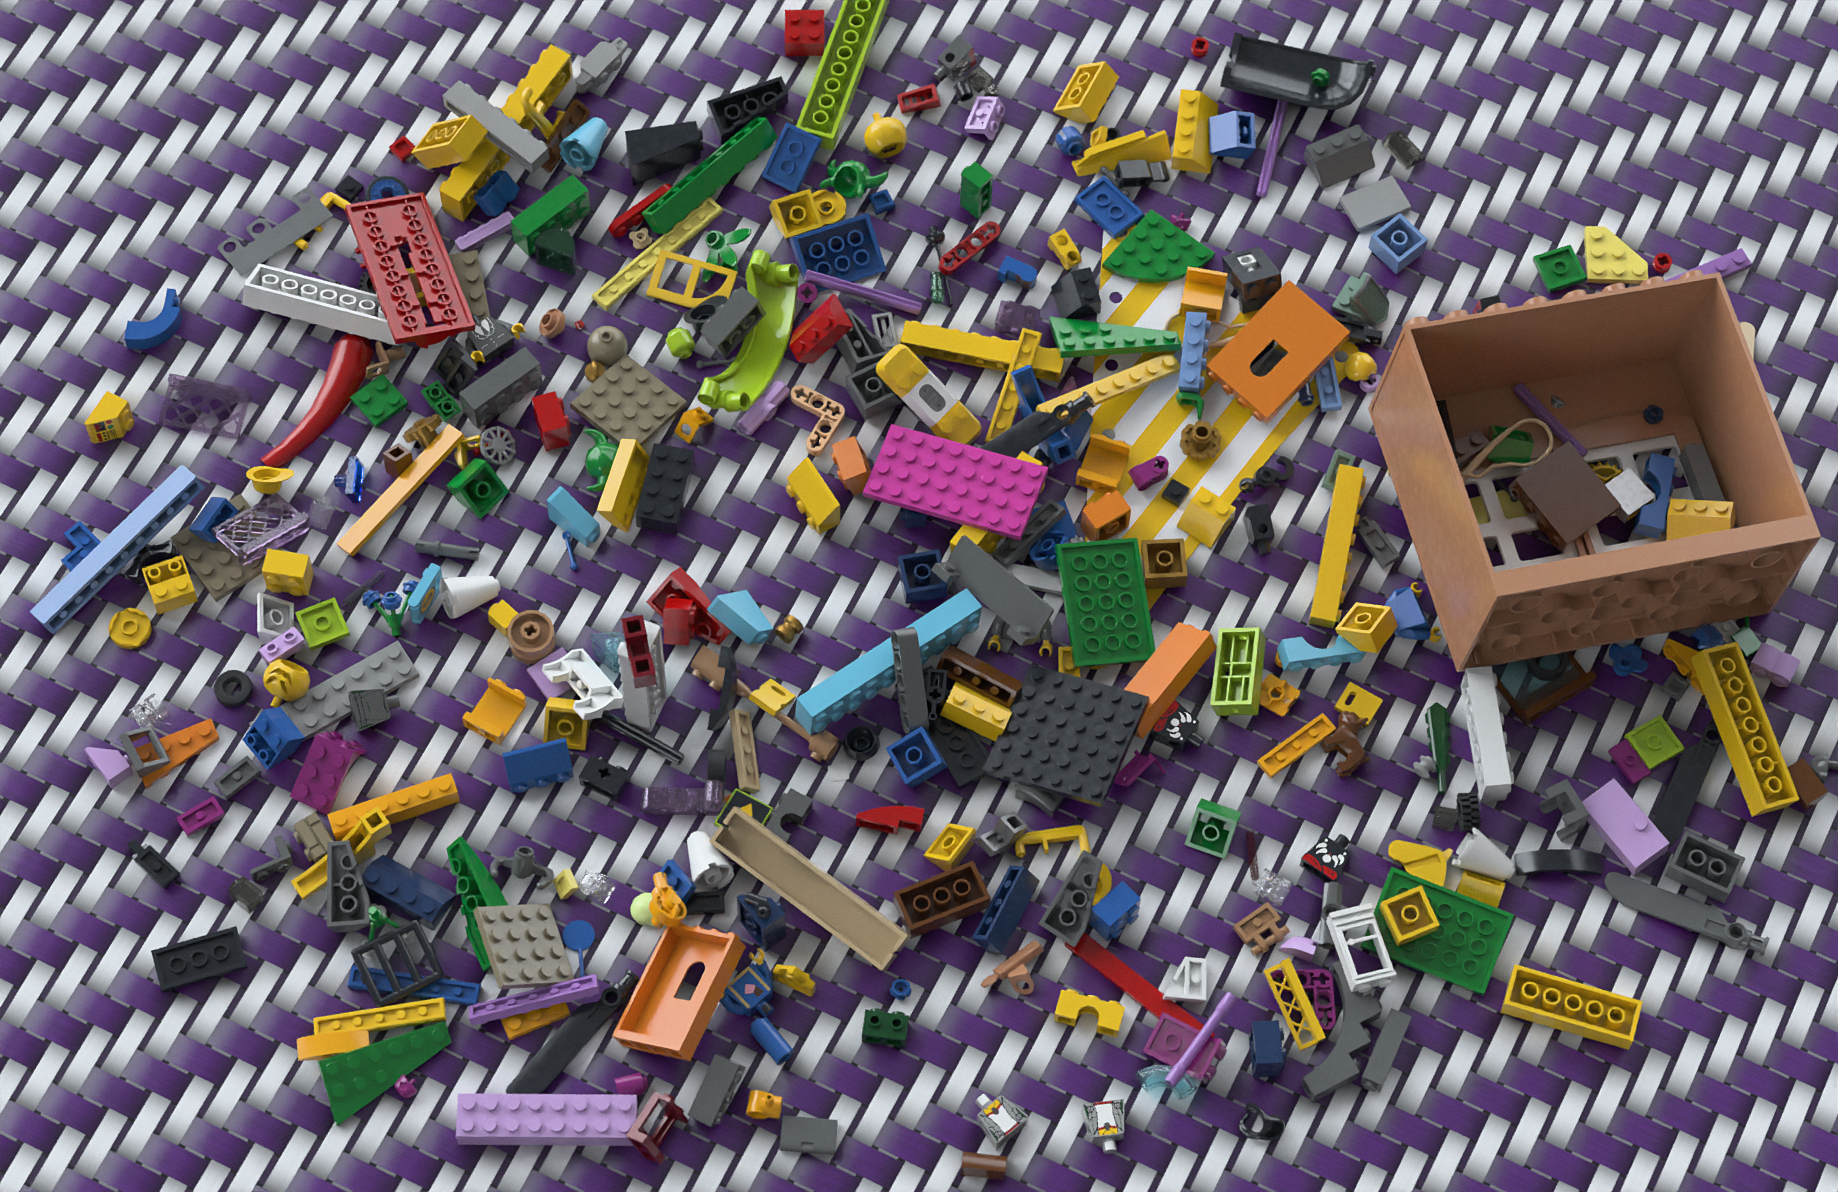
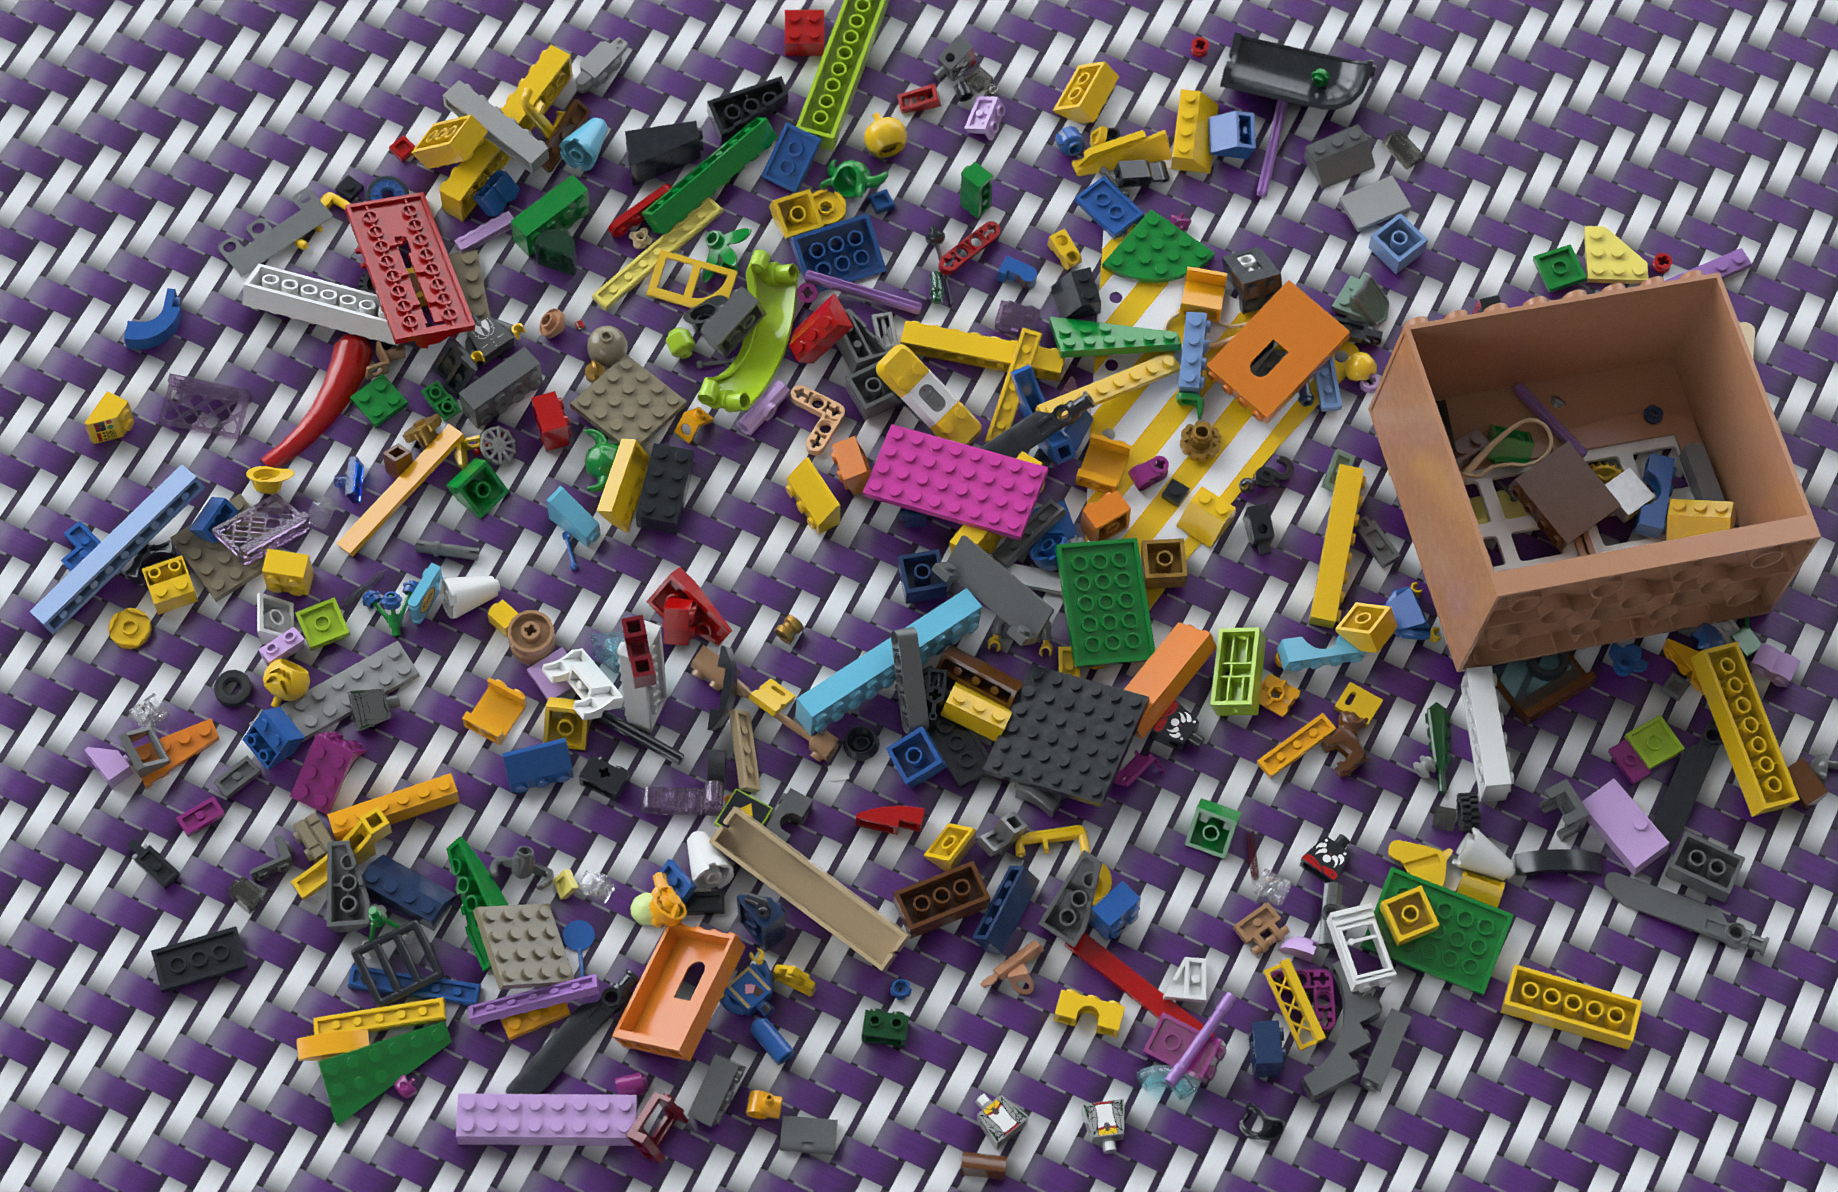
medium azure slope [707,590,773,645] -> none

